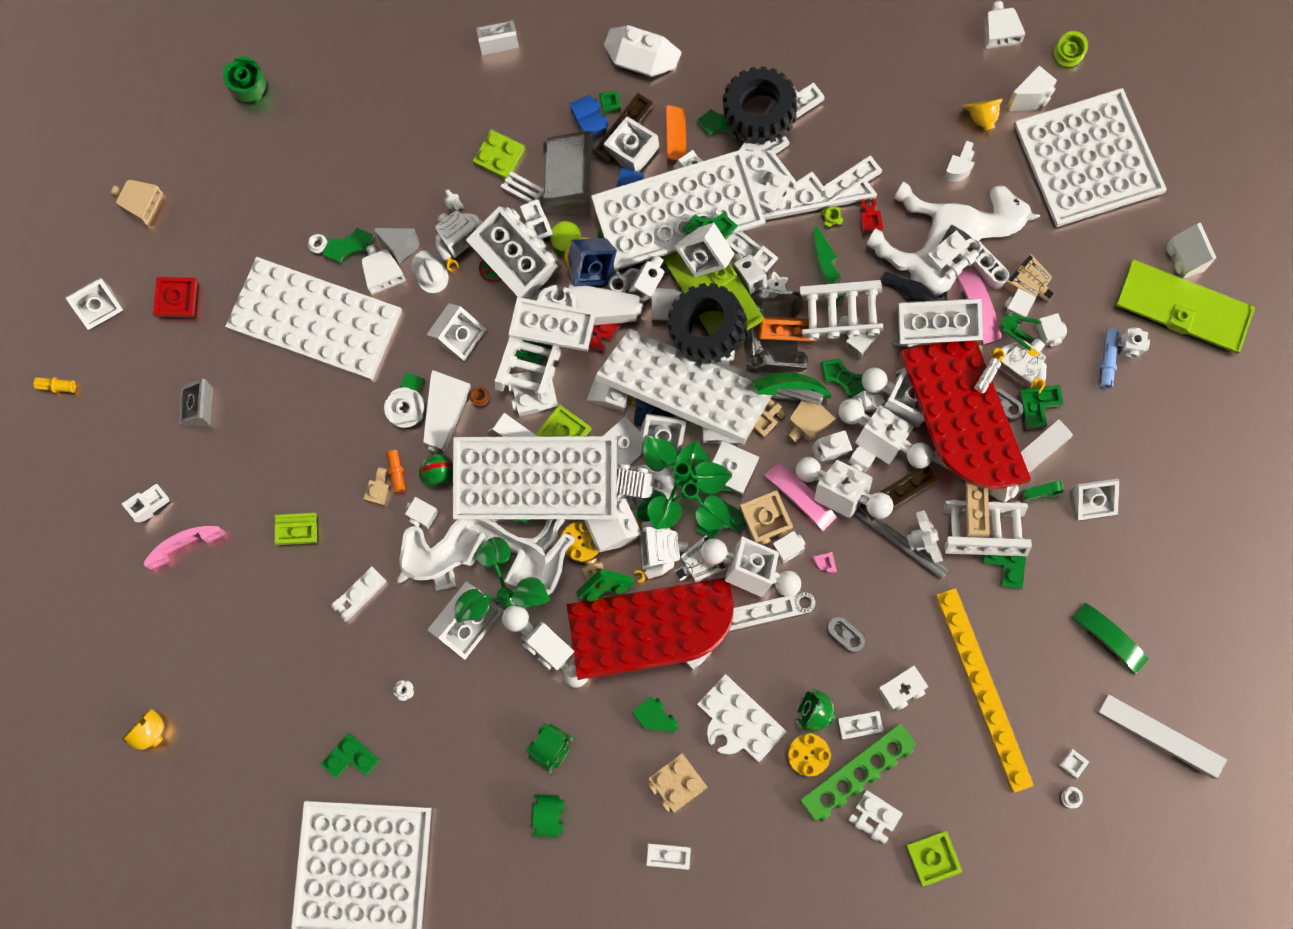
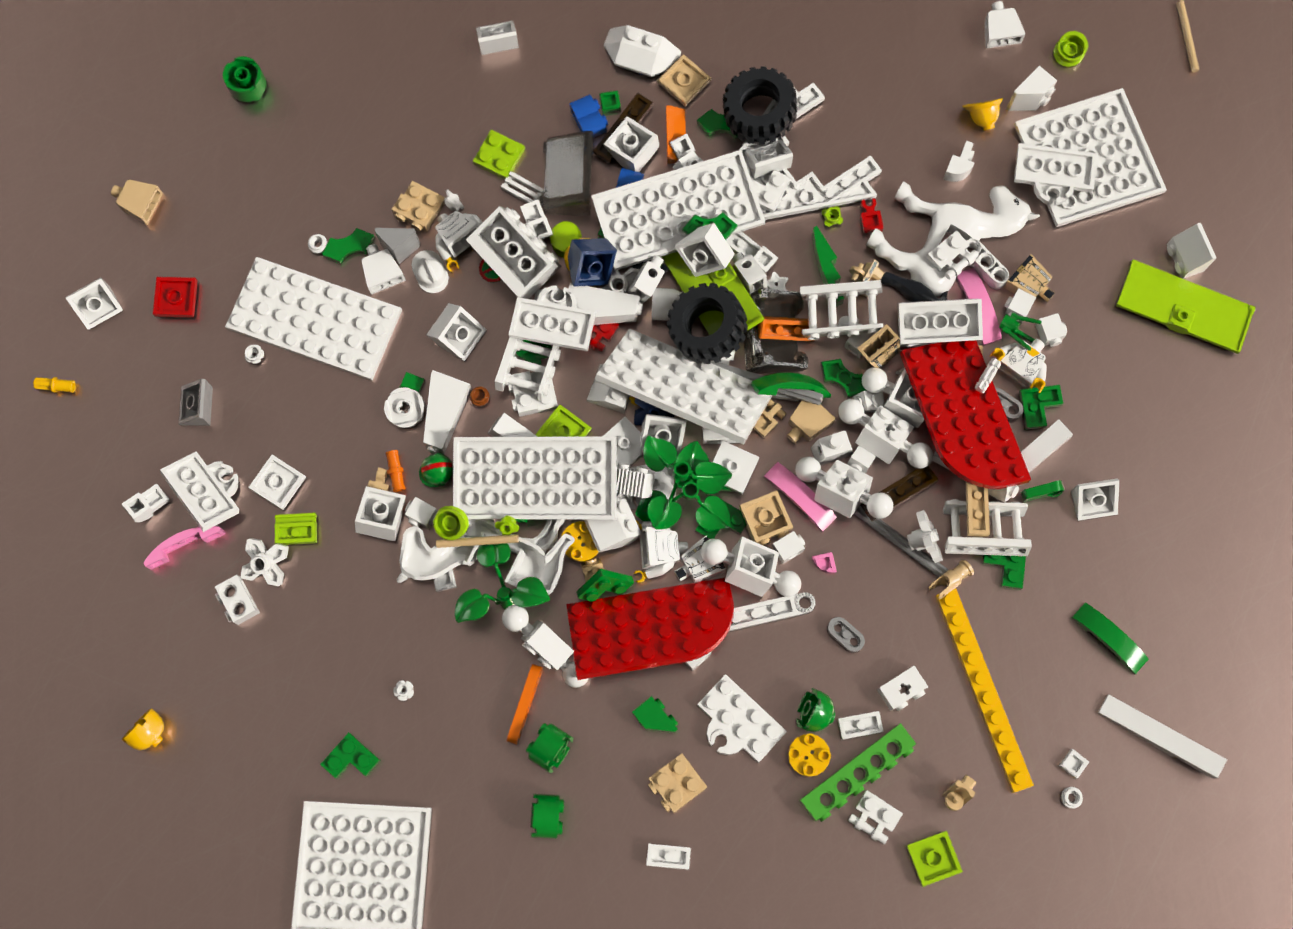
white plate [331,567,387,622] -> none
white slope [428,581,503,660] -> none
light blue pin [1100,329,1120,389] -> none
white brick [1119,328,1150,358] -> none
none -> white plate [160,452,239,532]
none -> white brick [215,575,260,625]
none -> white plant [240,538,289,586]
none -> white plate [245,345,264,364]
none -> white plate [248,455,306,510]
none -> white slope [355,486,406,541]
none -> tan plate [392,181,445,232]
none -> lime piece [433,506,469,540]
none -> tan bar [436,534,519,548]
none -> lime plate [495,515,519,535]
none -> orange beam [507,664,543,745]
none -> tan plate [657,54,711,107]
none -> white slope [670,133,696,160]
none -> white slope [745,140,793,178]
none -> tan hips [849,260,884,297]
none -> tan torso [857,324,900,368]
none -> tan piece [928,560,974,599]
none -> tan hips [942,775,976,811]
none -> white plate [1014,143,1097,205]
none -> tan bar [1176,0,1199,72]

